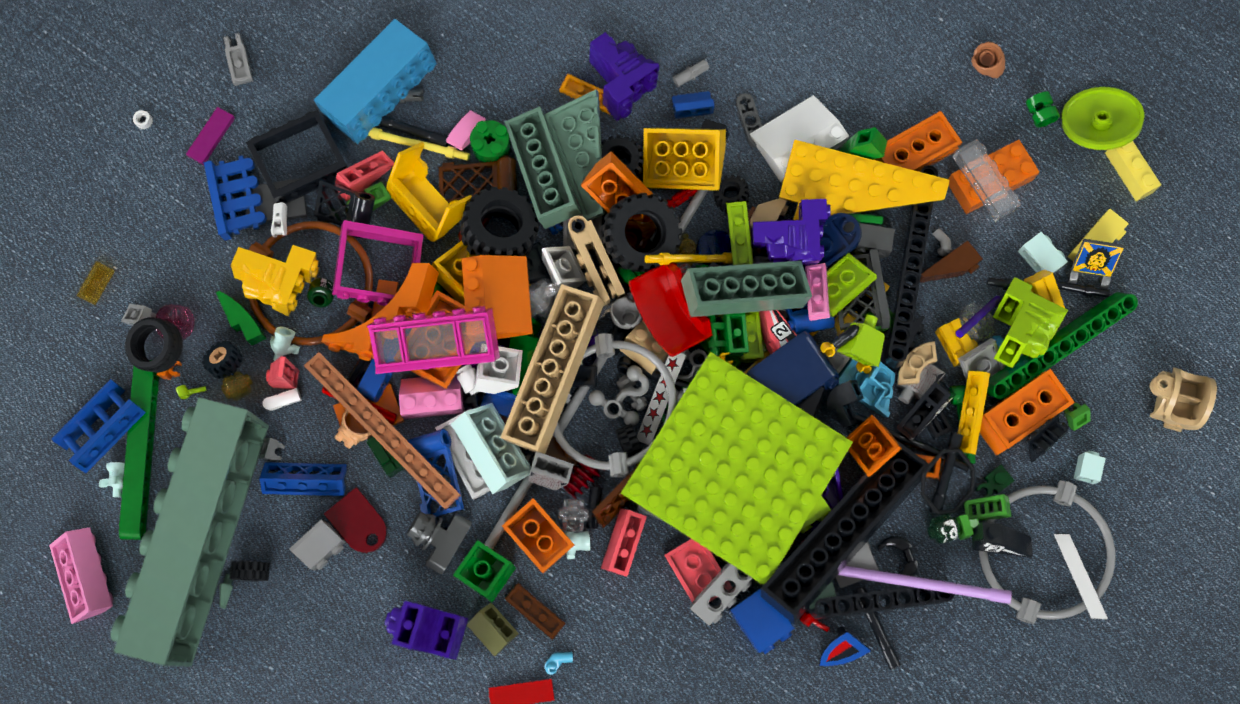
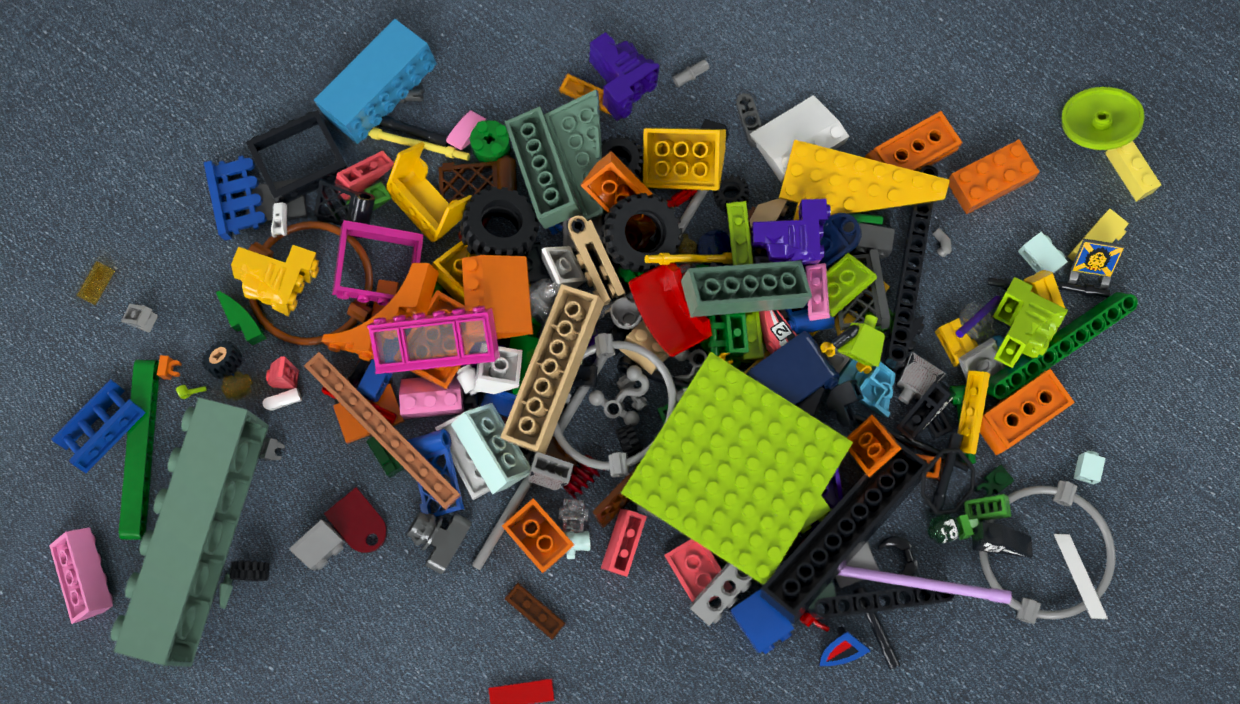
light aqua piece [99,462,125,497] -> none
black tyre [125,317,183,373] -> none
white axle [133,110,153,129] -> none
clear pink wheel [156,304,195,340] -> none
magenta tile [186,107,235,165] -> none
light grey hinge [224,33,253,86] -> none
blue fence [259,462,347,496] -> none
light aqua piece [270,327,300,361] -> none
dark green head [307,278,334,308] -> none
light nougat helmet [334,410,372,449] -> none
dark purple brick [384,600,468,660] -> none
green slope [453,540,516,603] -> none
olive brick [467,603,519,657] -> none
medium azure arm [545,652,573,675] -> none
black axle [586,487,603,529] -> none
white sticker [637,353,686,445] -> none
blue panel [672,91,714,119] -> none
green slope [837,127,887,160] -> none
tan tile [897,341,937,385] -> none
reddish brown slope [920,241,983,283] -> none
clear brick [953,139,1021,222] -> none
nougat hair [971,42,1006,78] -> none
green wheel [1025,91,1060,128] -> none
black hinge [1027,415,1069,463] -> none
bright green tile [1064,403,1091,431] -> none
tan animal [1150,367,1217,432] -> none

